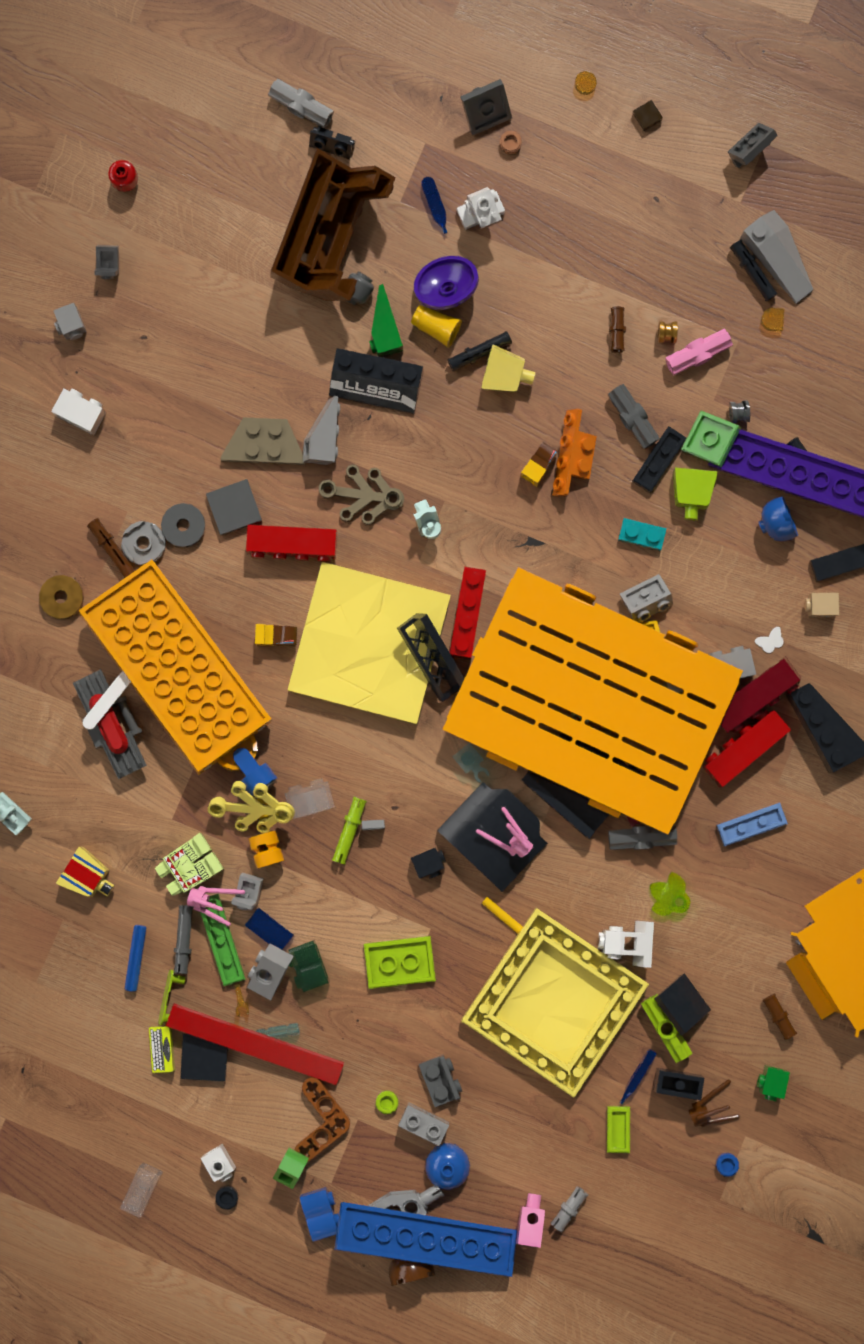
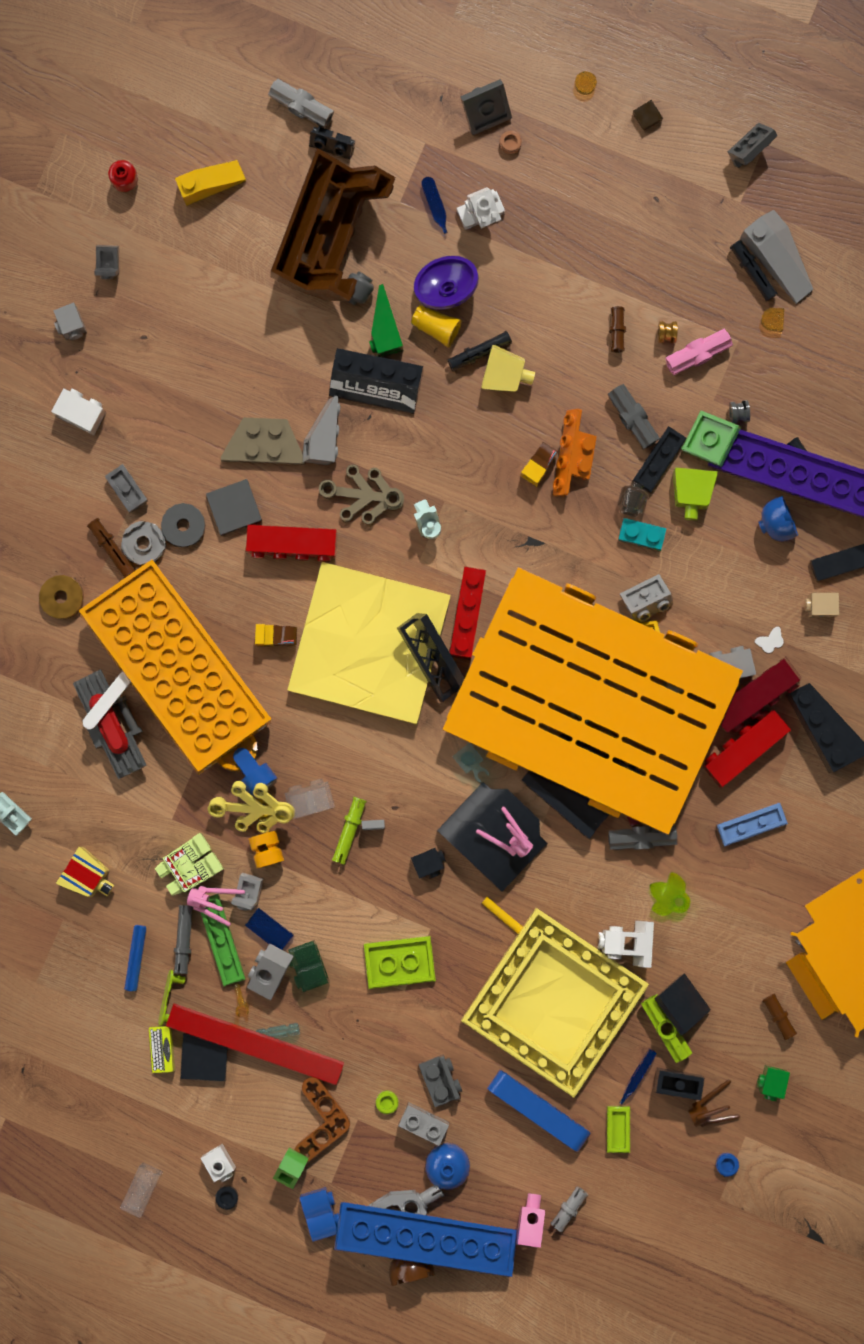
none -> flat silver plate [105,464,148,513]
none -> yellow slope [175,160,246,206]
none -> blue beam [487,1070,591,1152]
none -> clear smoke head [617,482,649,517]

